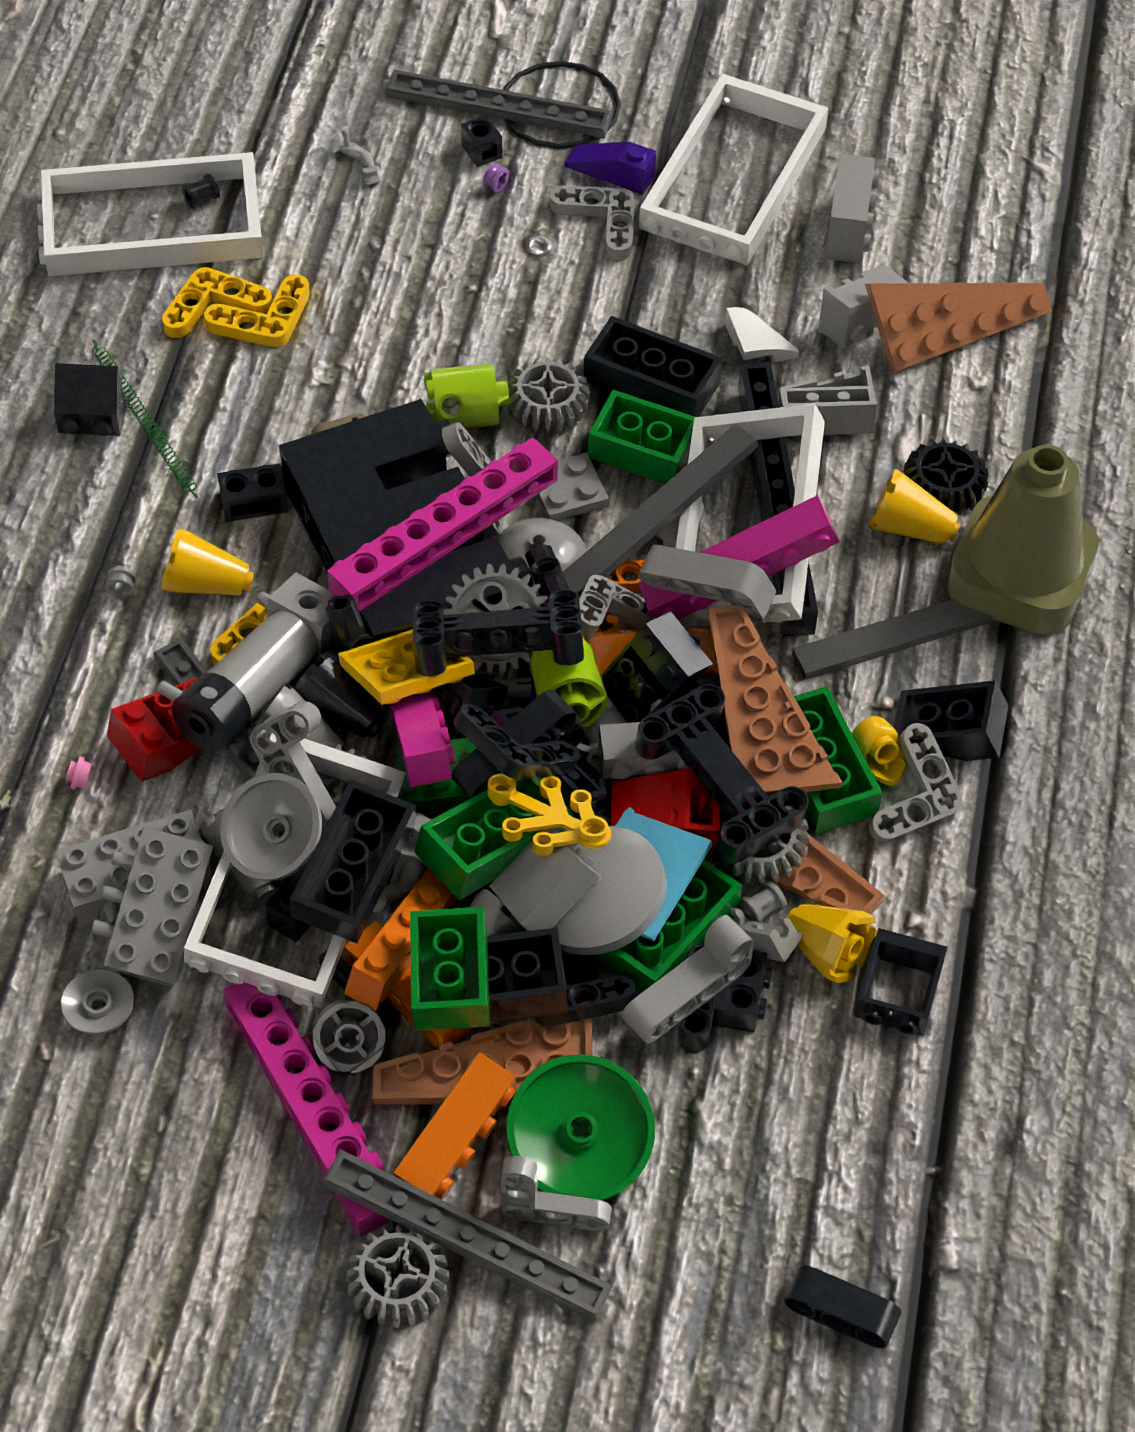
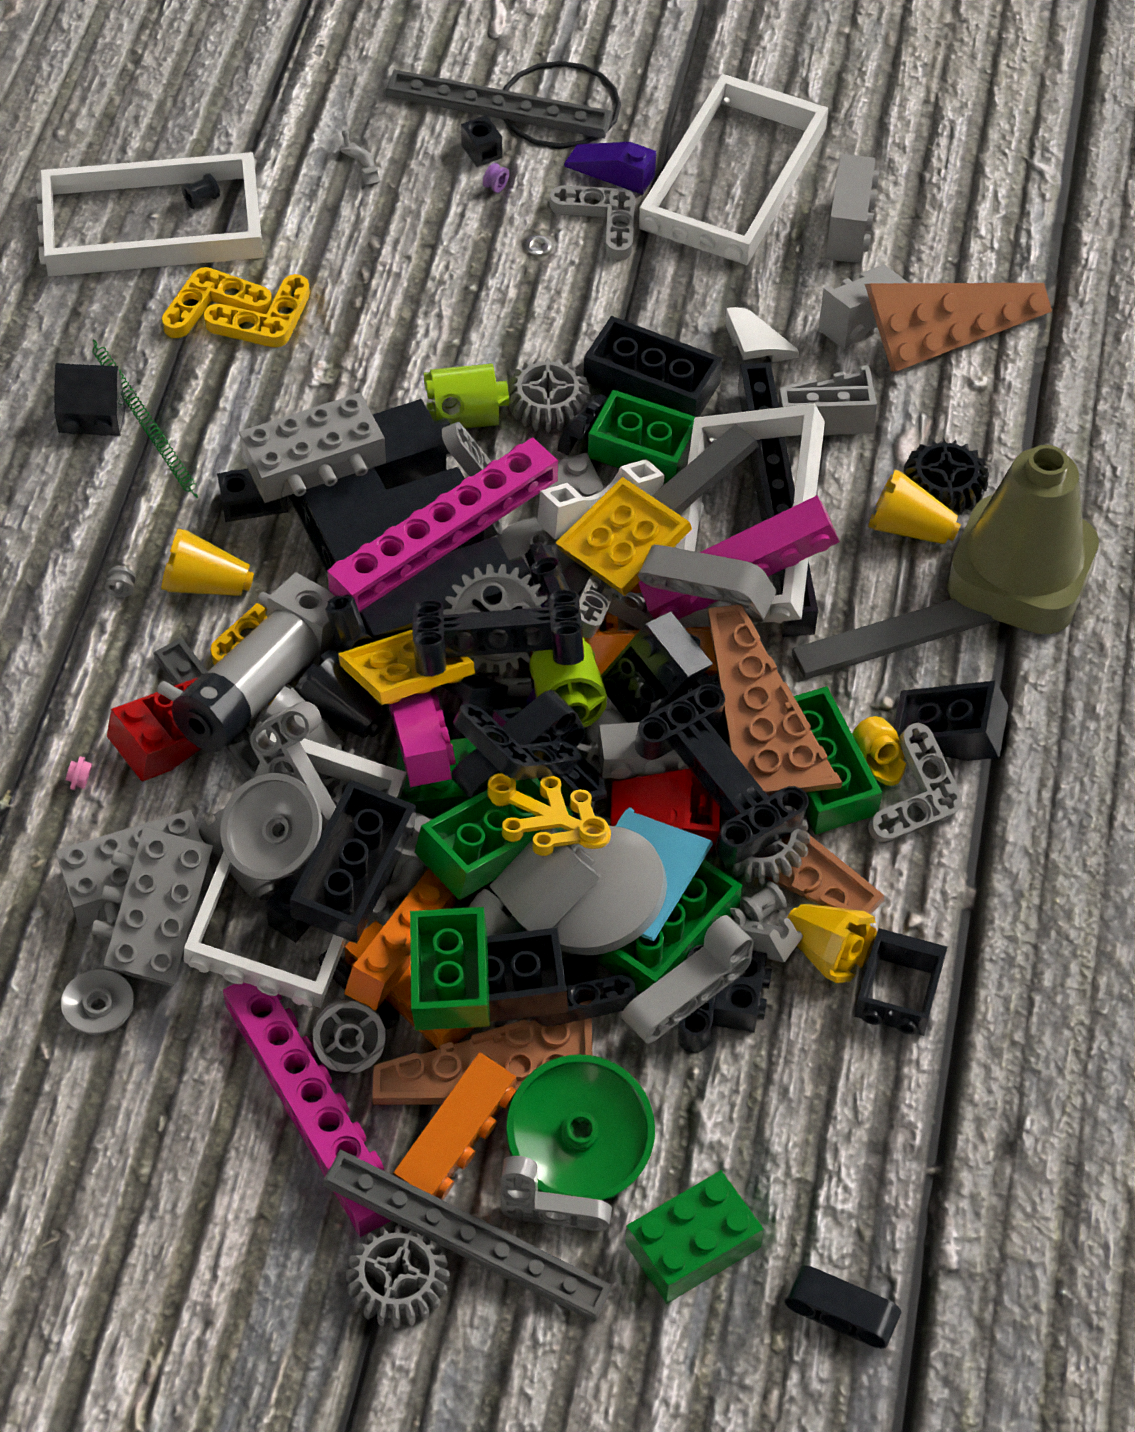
none -> light grey piece [239,392,386,503]
none -> white arch [537,459,665,539]
none -> yellow plate [555,477,692,596]
none -> black slope [557,394,607,455]
none -> green brick [625,1170,764,1304]

